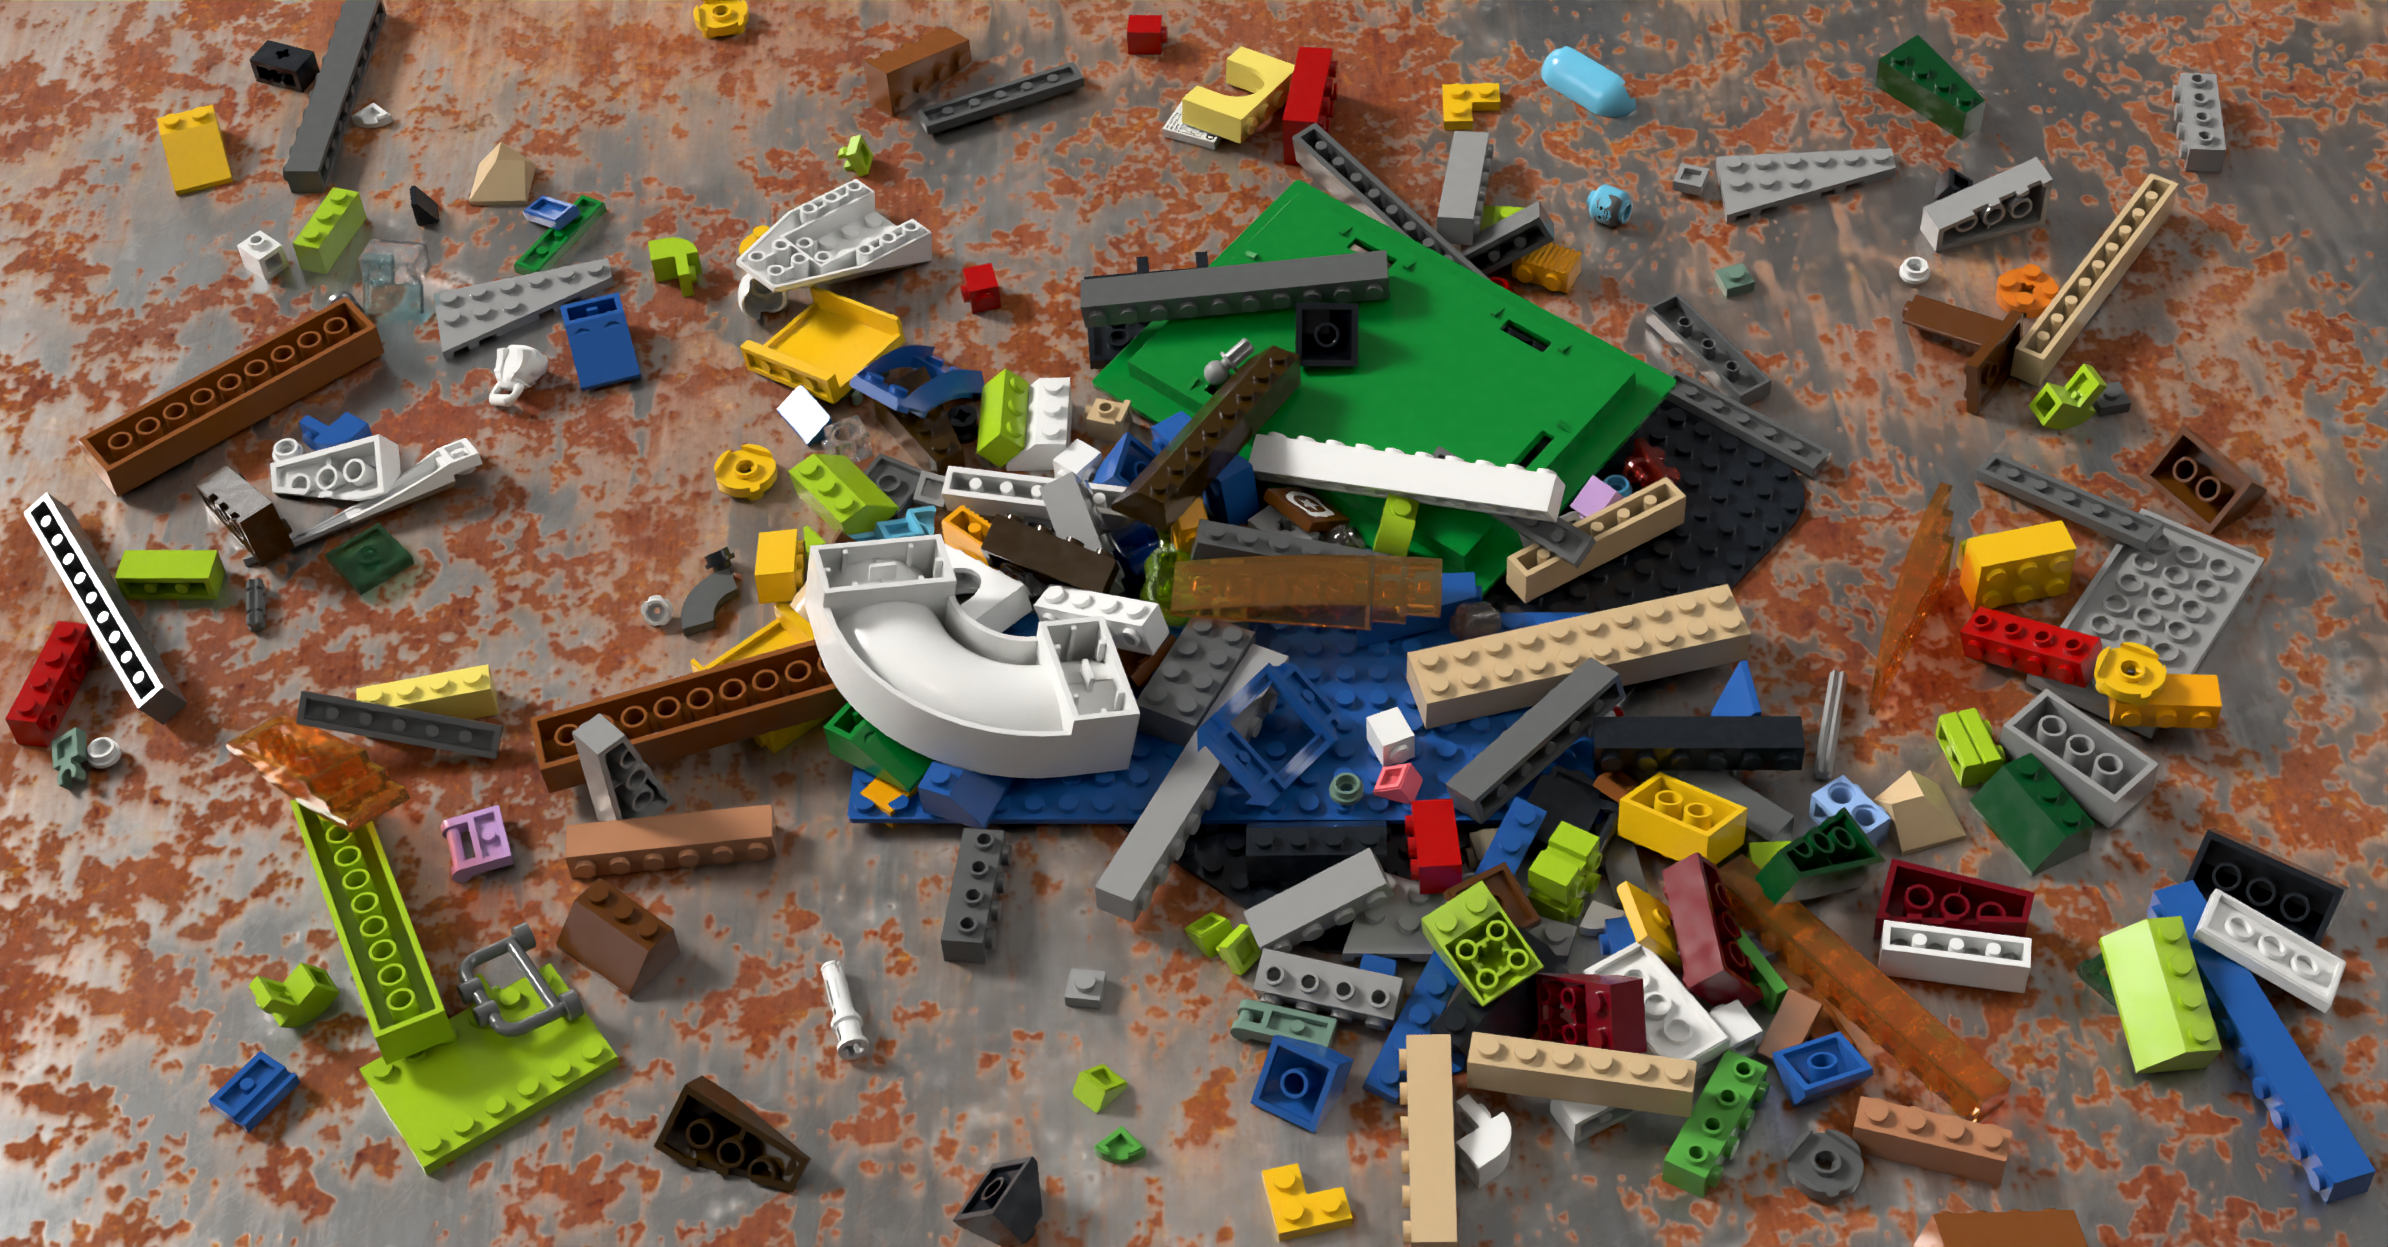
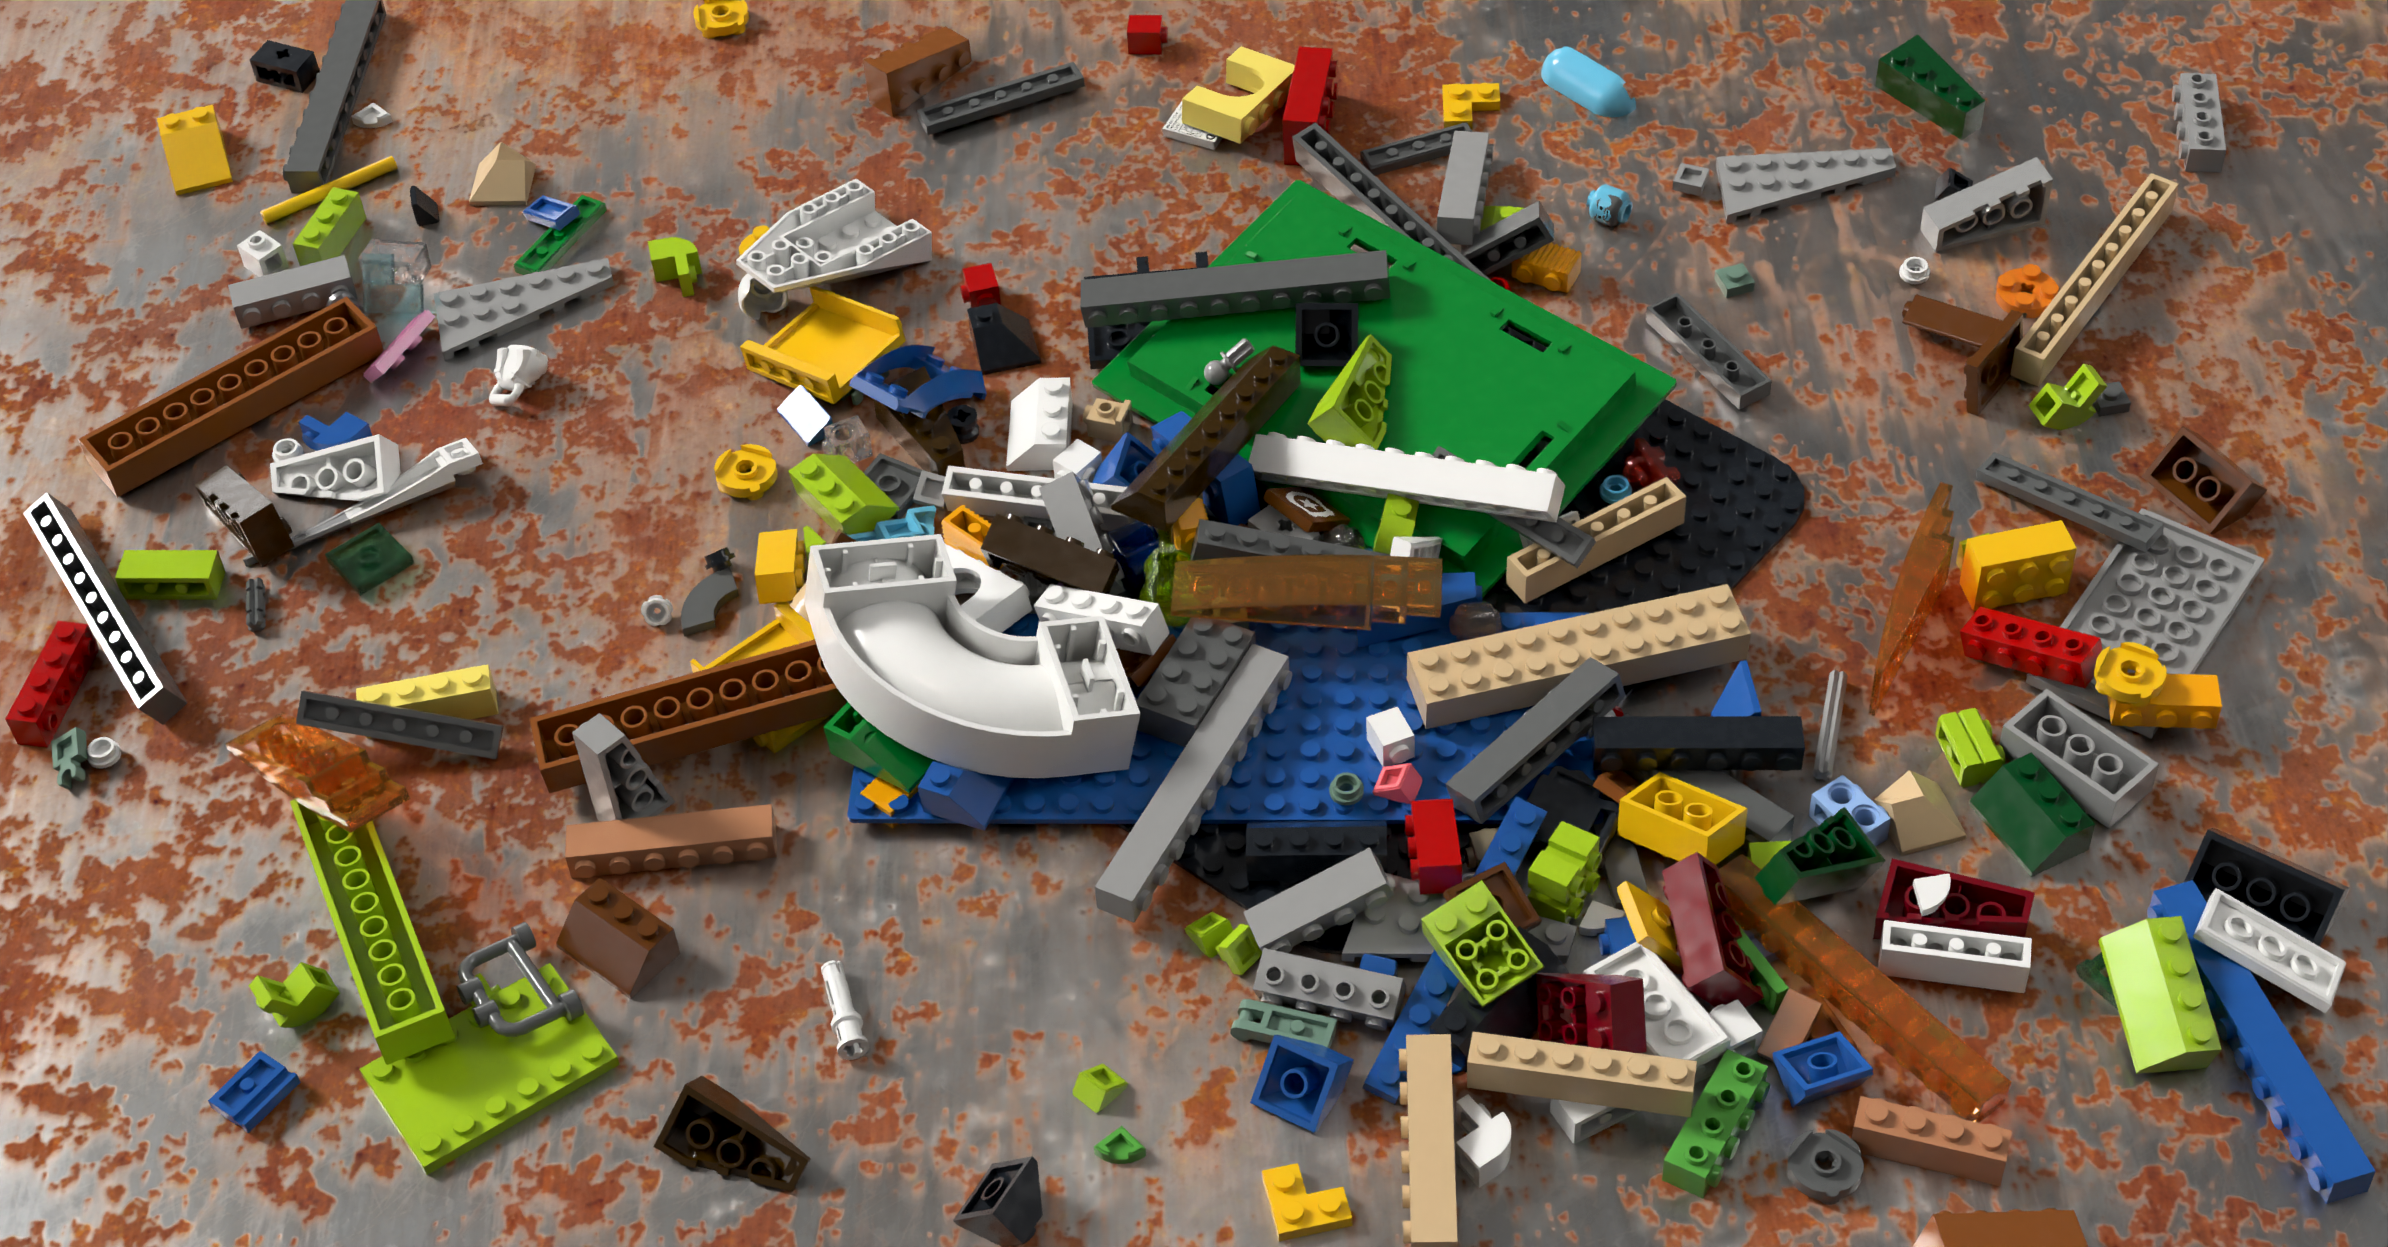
lavender plate [441,805,514,883] -> none
blue slope [560,292,641,391] -> none
lime tile [837,135,874,177] -> none
dark grey brick [941,828,1012,964] -> none
lime brick [977,368,1029,468] -> none
light grey plate [1065,968,1107,1009] -> none
blue wedge [1197,662,1340,806] -> none
lavender brick [1570,475,1624,520] -> none
dark grey plate [1665,369,1831,477] -> none
none -> light grey brick [228,255,358,329]
none -> yellow piece [260,156,398,225]
none -> bright pink plate [363,310,435,383]
none -> black slope [967,303,1041,375]
none -> lime wedge [1307,334,1392,450]
none -> dark grey tile [1360,122,1473,176]
none -> white slope [1388,537,1443,574]
none -> white tile [1913,874,1951,916]

